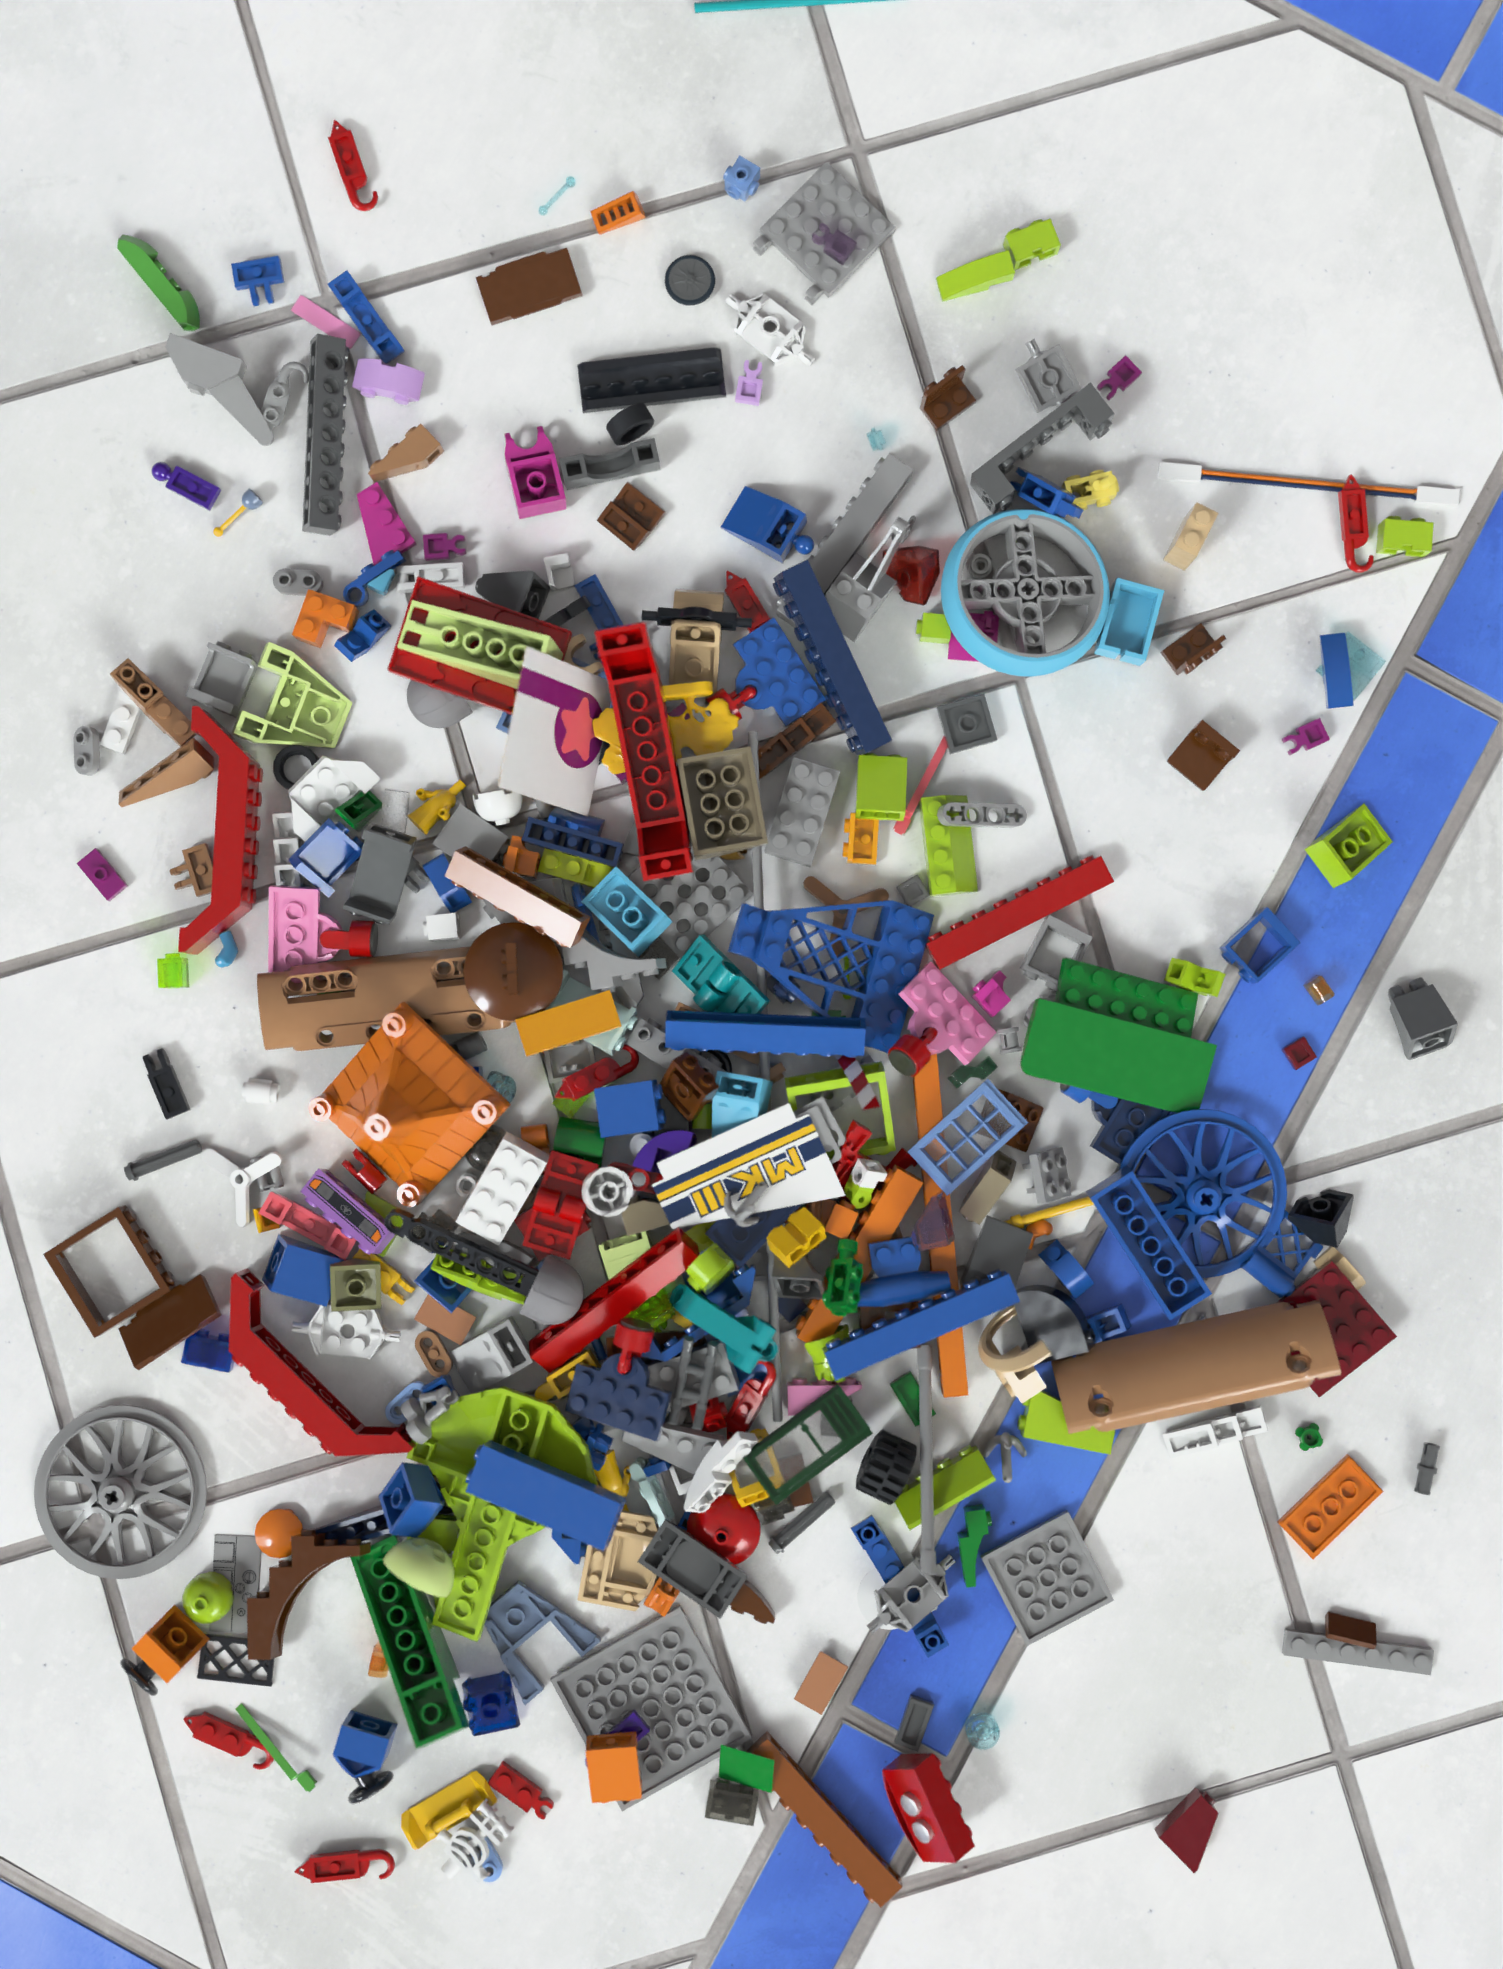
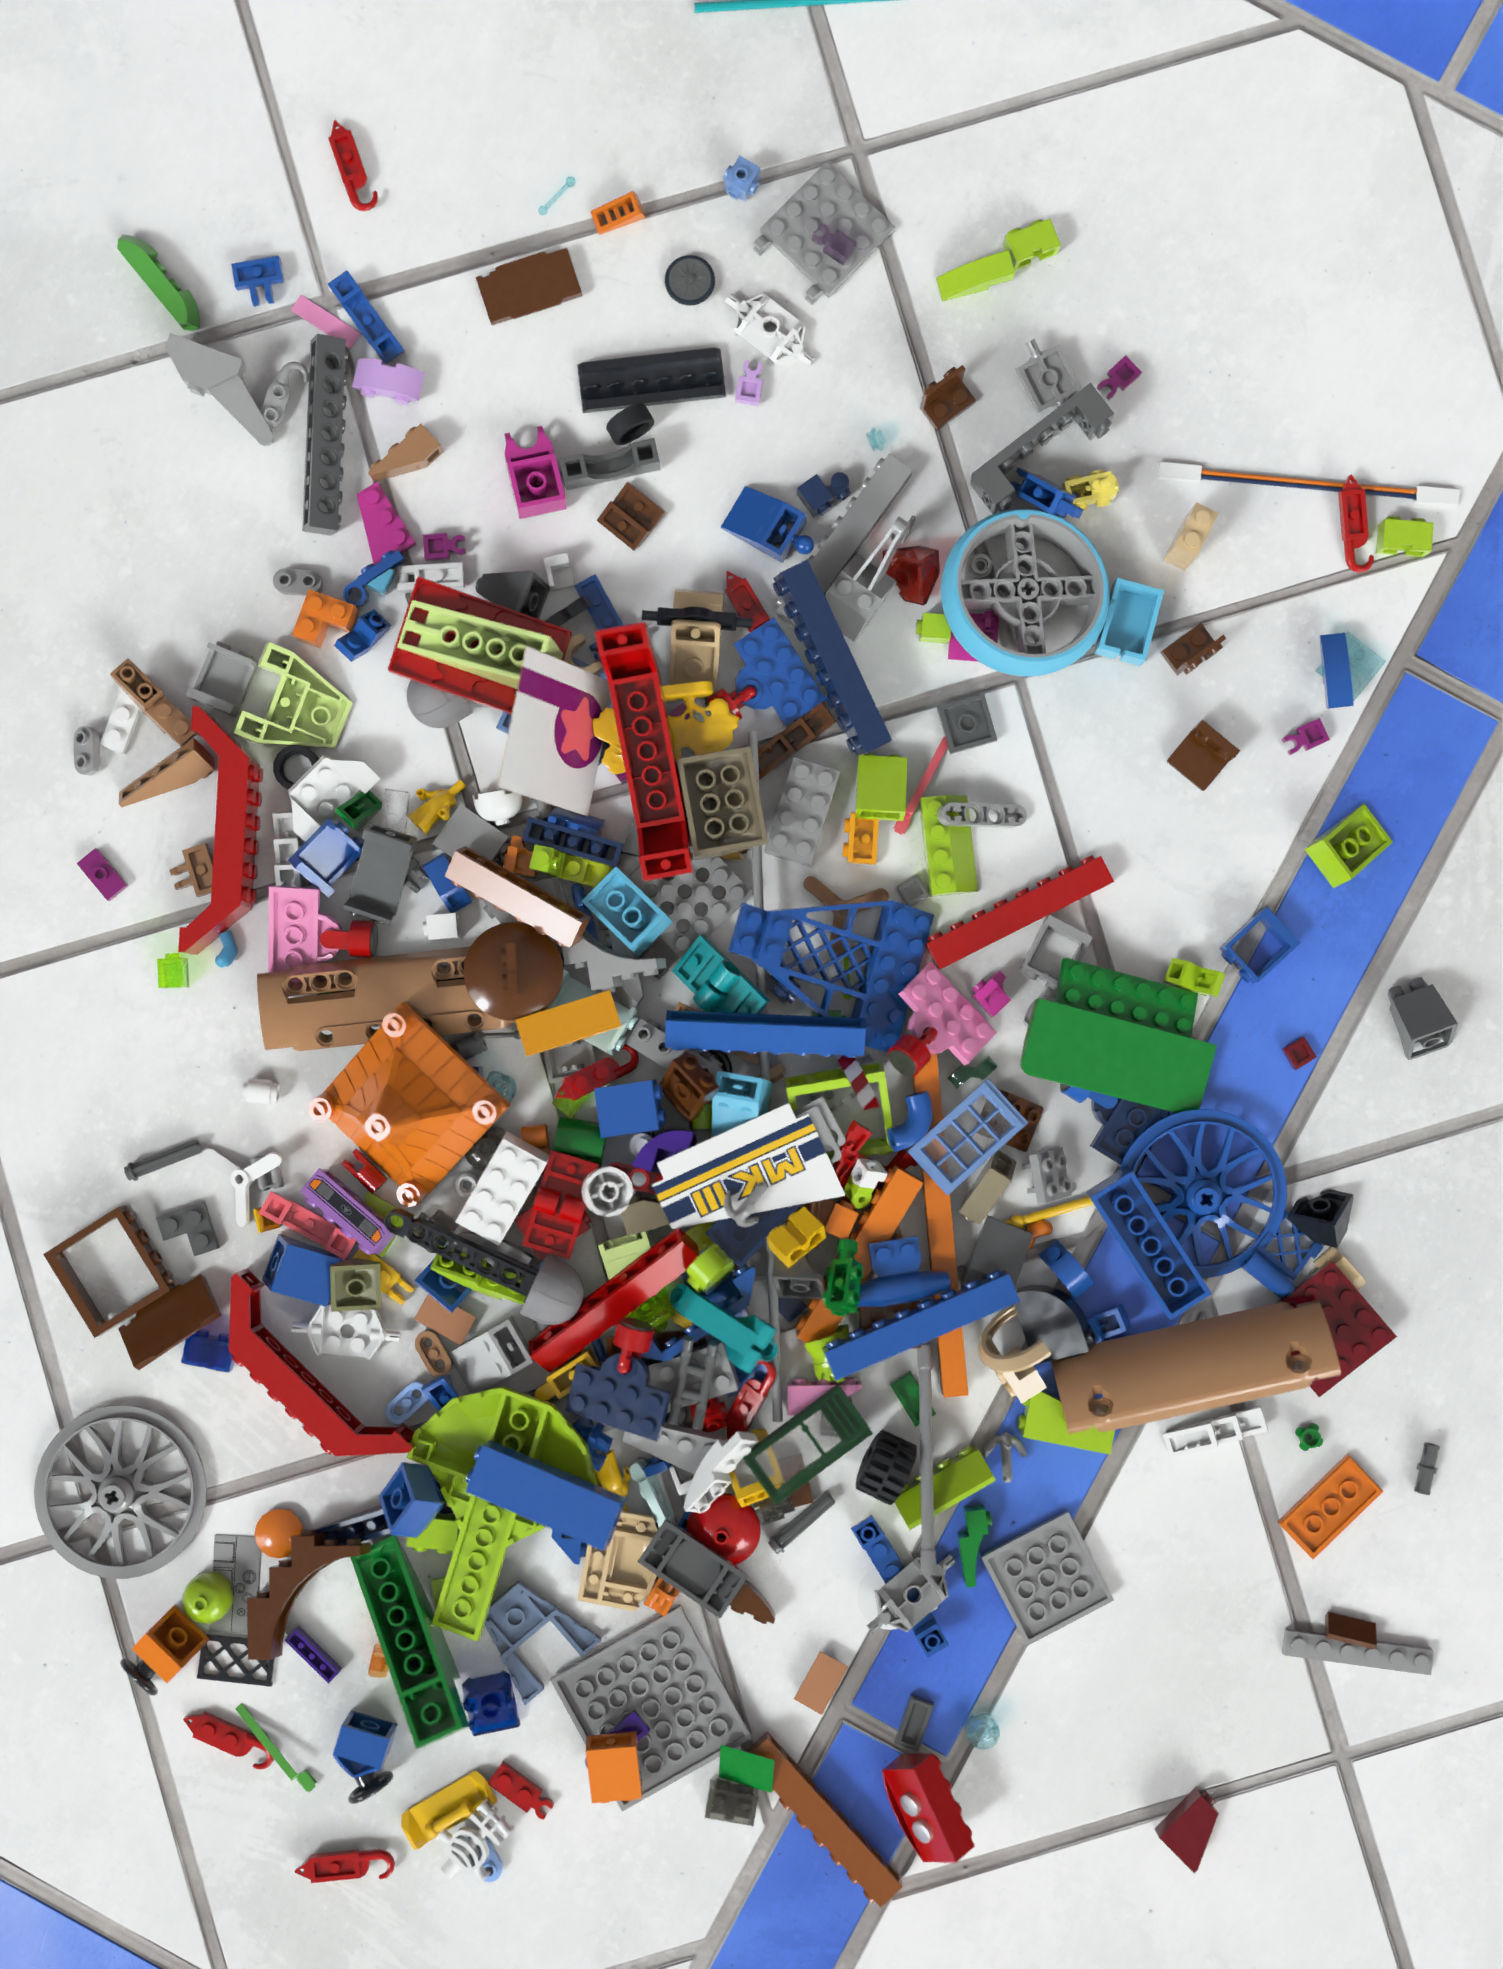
black hinge [143,1048,191,1120] -> none
dark purple plate [151,462,221,511] -> none
hinge [213,488,263,537] -> none
yellowish green piece [383,1538,454,1597] -> none
light grey piece [401,1386,459,1444] -> none
clear purple slope [911,1191,955,1251] -> none
light grey bush [997,1027,1022,1054] -> none
clear orange brick [1303,975,1335,1006] -> none
none -> dark grey plate [156,1202,220,1256]
none -> dark purple piece [284,1625,342,1684]
none -> dark grey hinge [474,1030,521,1041]
none -> lime brick [529,844,566,878]
none -> dark blue brick [797,472,852,518]
none -> blue cylinder [887,1091,933,1152]

